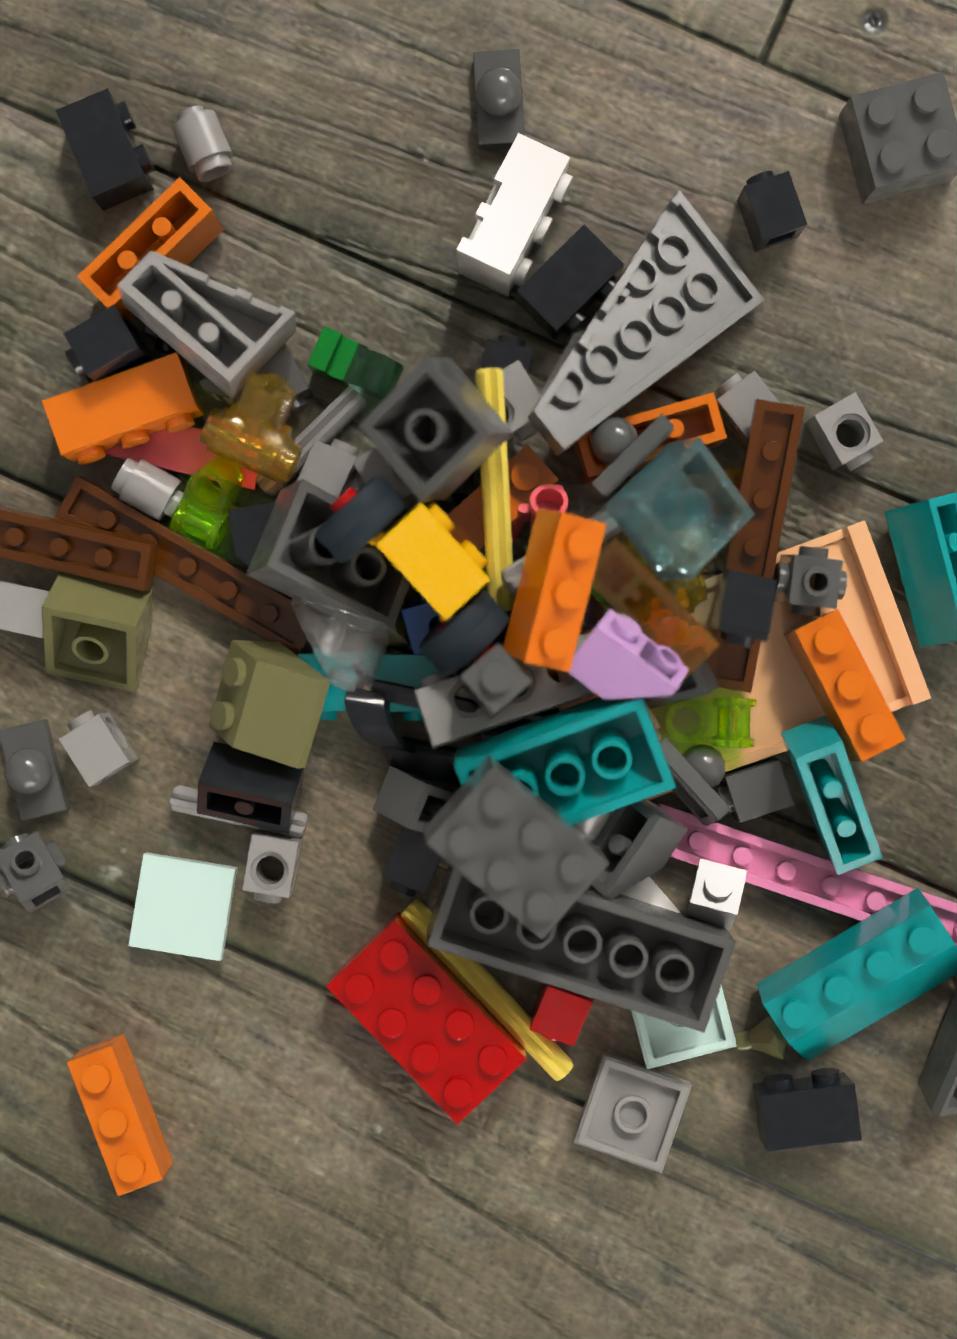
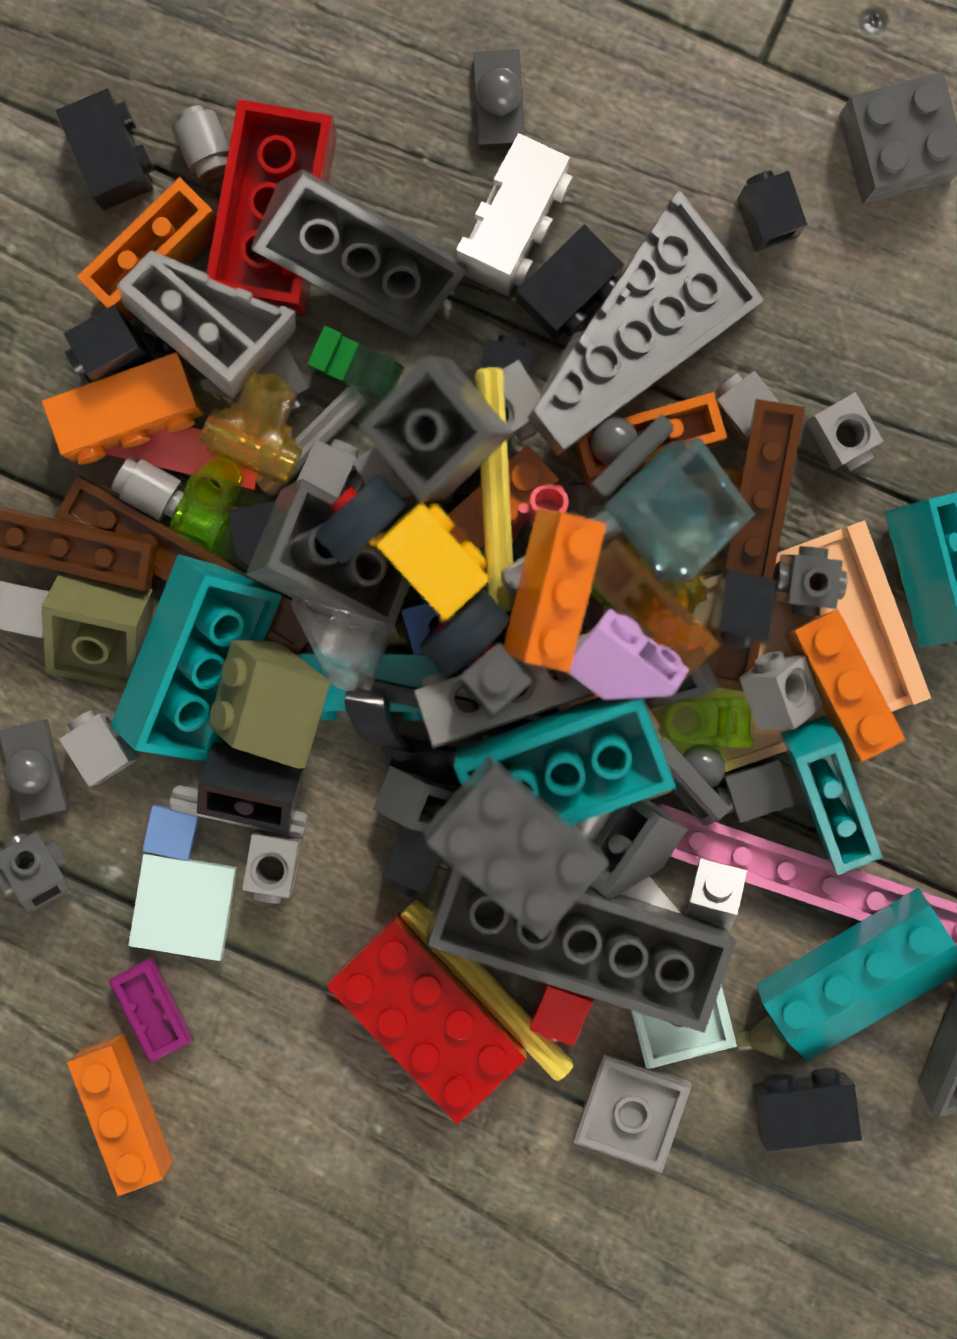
none -> magenta plate [108,956,194,1064]
none -> teal slope [110,554,282,762]
none -> medium blue tile [142,804,200,861]
none -> red brick [206,99,337,317]
none -> dark grey slope [252,169,468,339]
none -> light grey brick [739,651,823,730]

